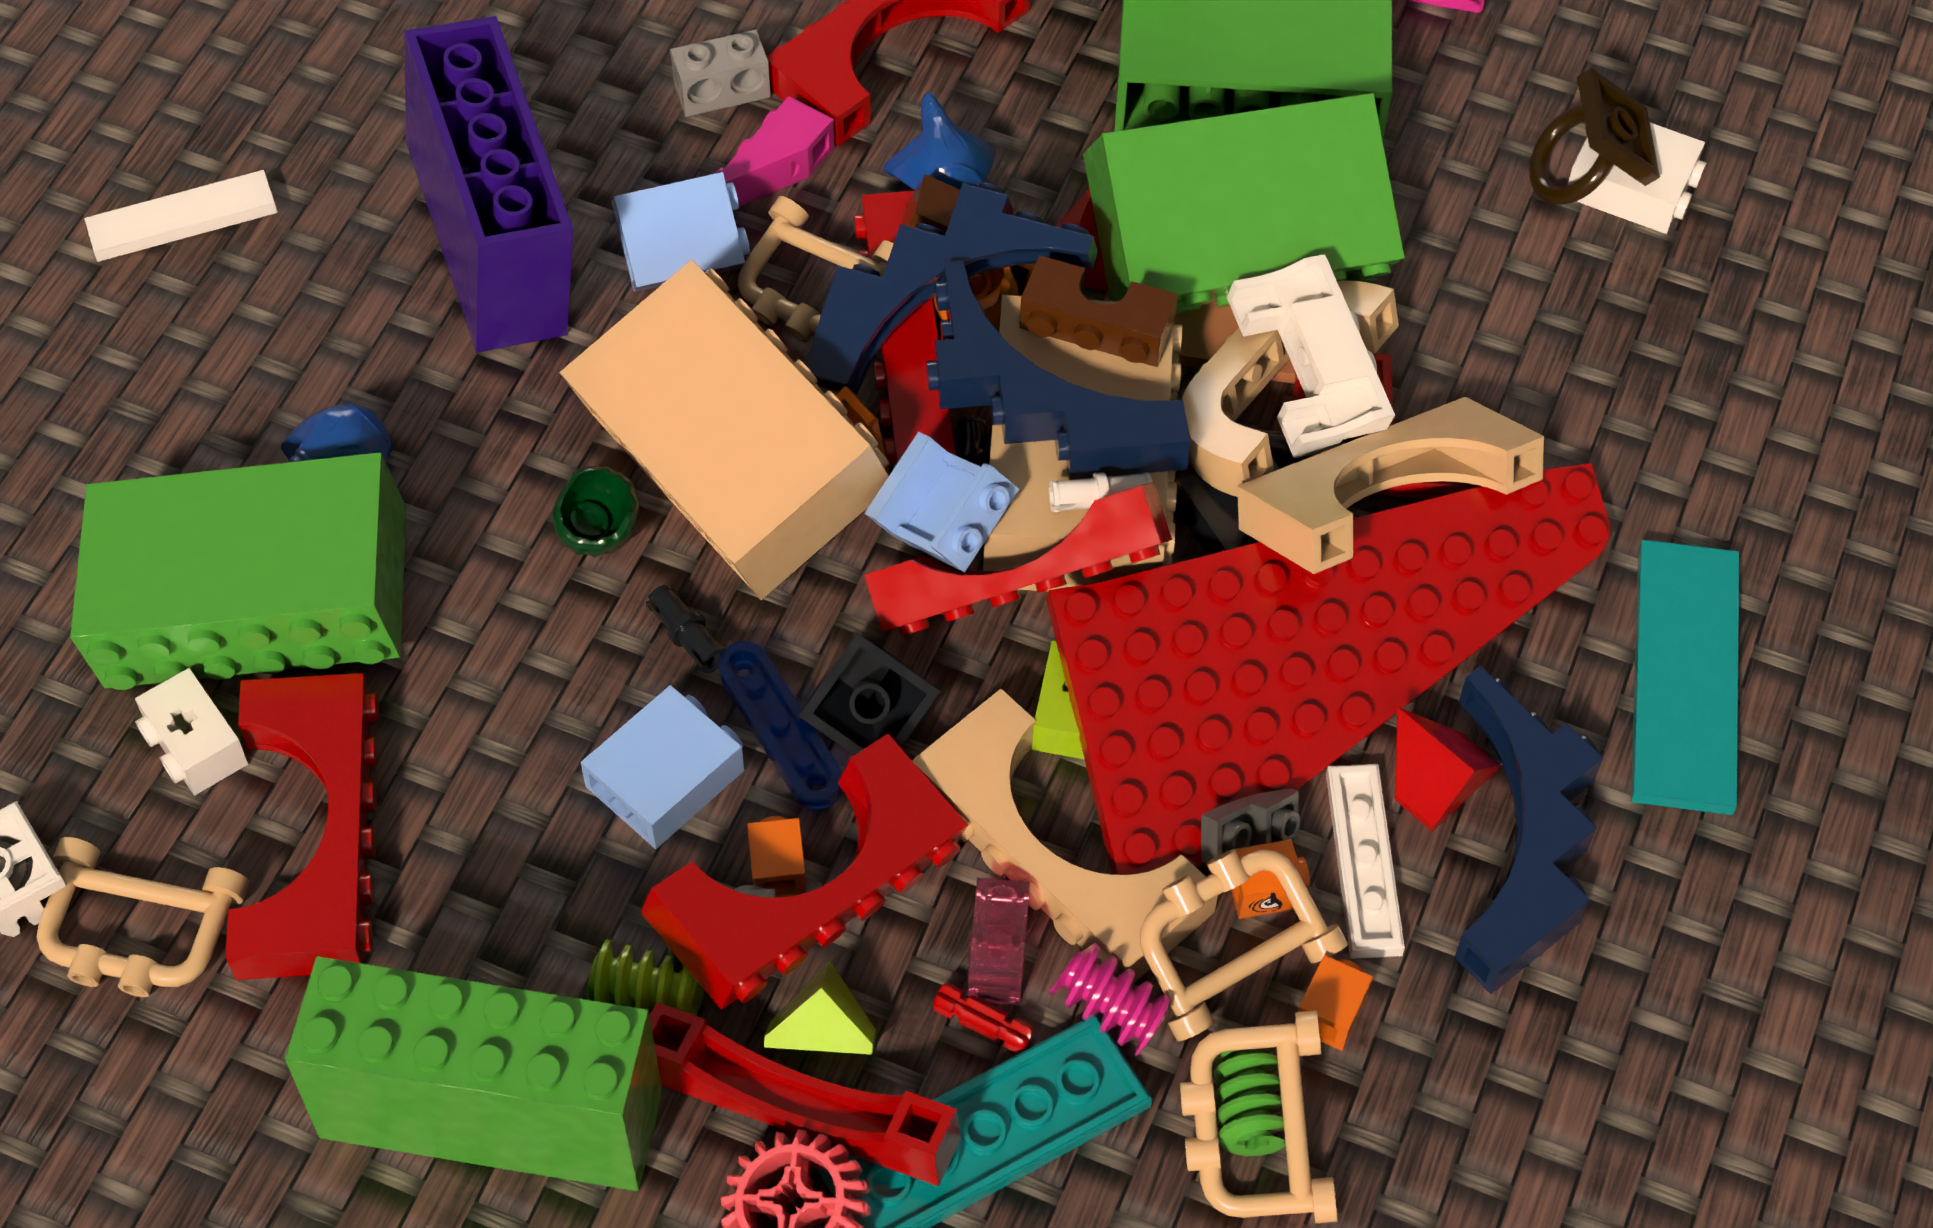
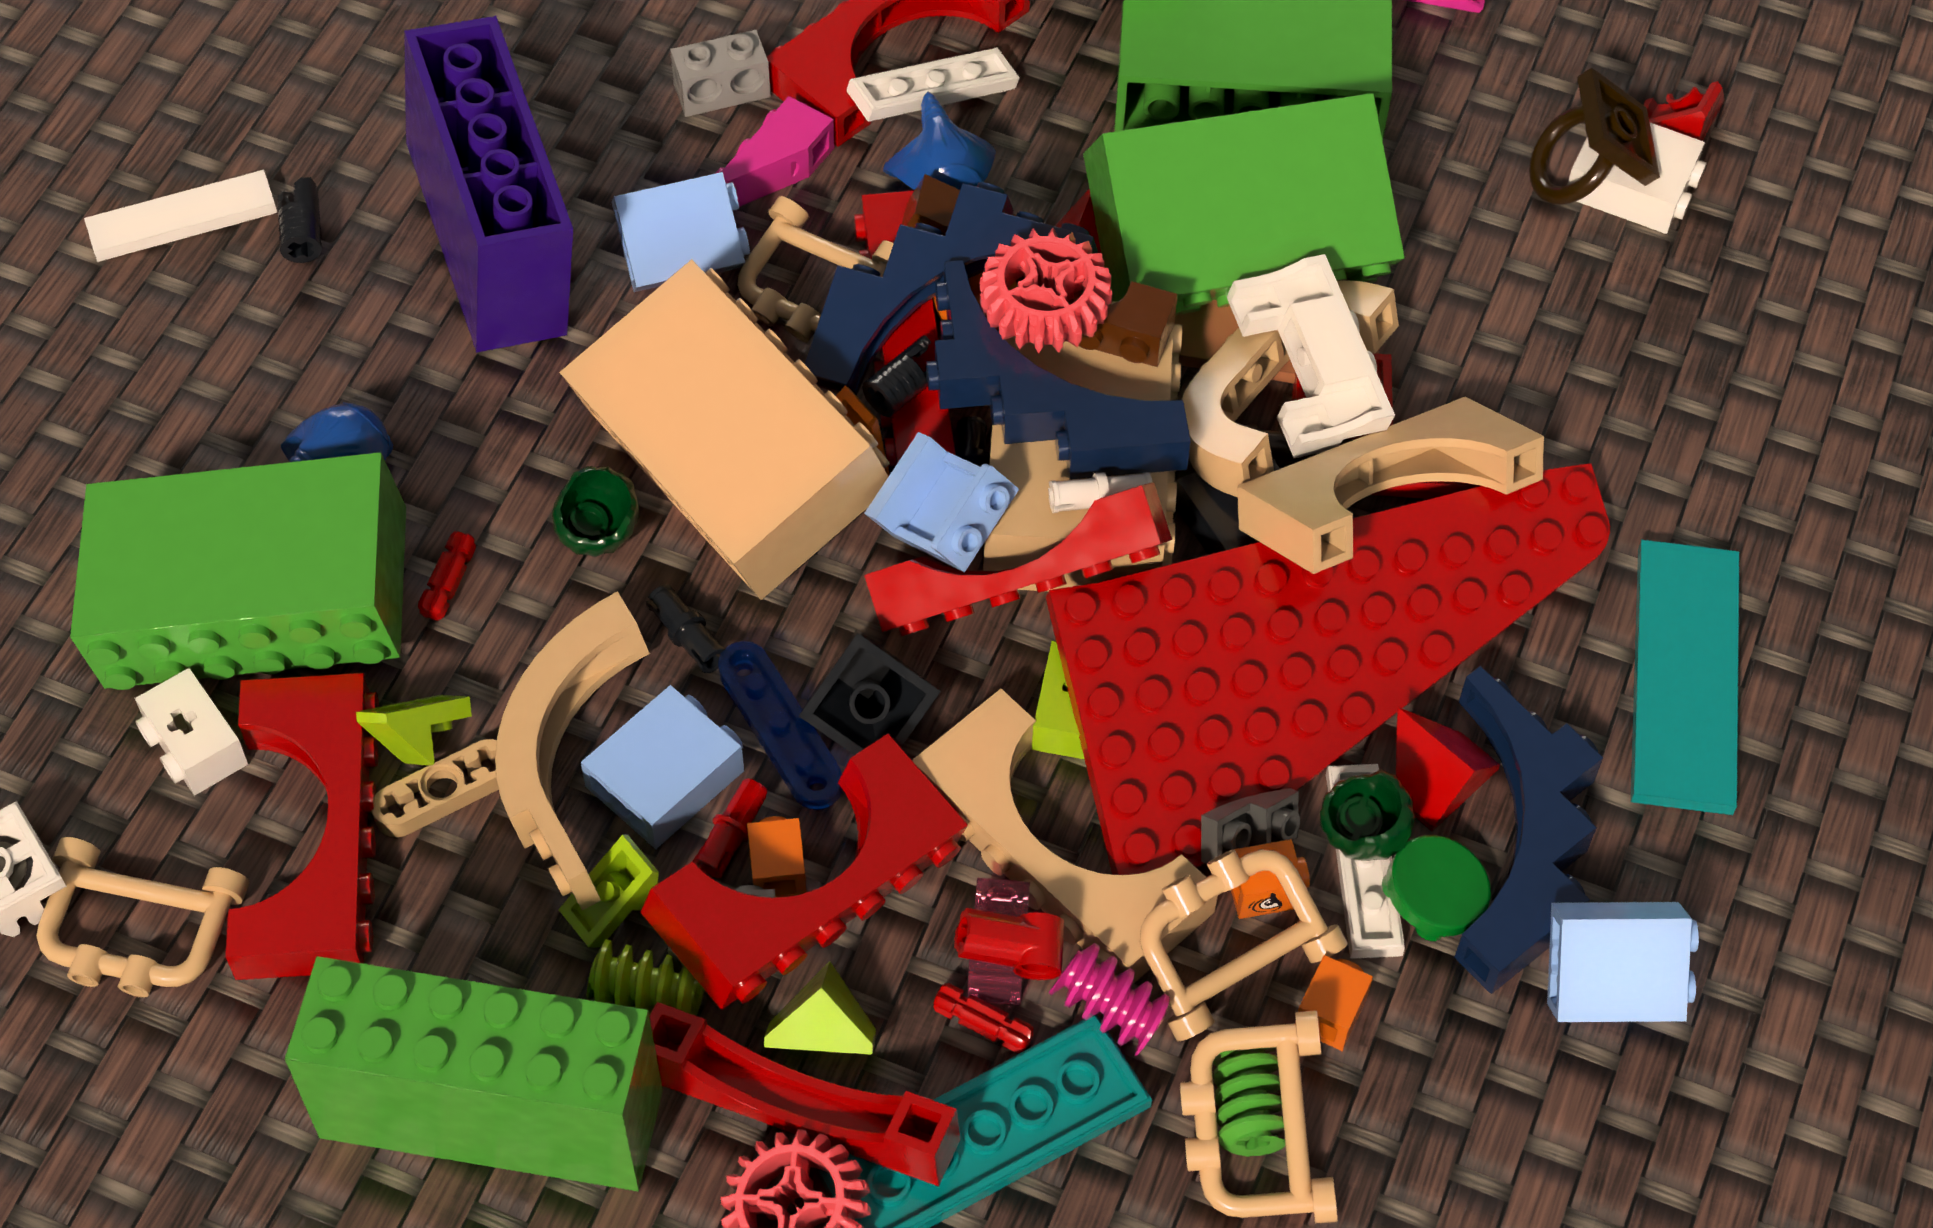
none -> black hinge [277,177,322,263]
none -> lime slope [356,695,472,766]
none -> tan beam [372,739,499,837]
none -> red axle [418,531,476,621]
none -> tan arch [495,591,650,911]
none -> lime slope [558,835,659,947]
none -> red axle [693,778,767,878]
none -> white tile [846,47,1020,122]
none -> black hinge [862,334,931,417]
none -> red piece [954,908,1064,980]
none -> coral gear [980,228,1112,354]
none -> dark green hair [1320,770,1416,861]
none -> green tile [1381,835,1491,941]
none -> light blue brick [1547,902,1699,1022]
none -> red slope [1643,81,1725,141]

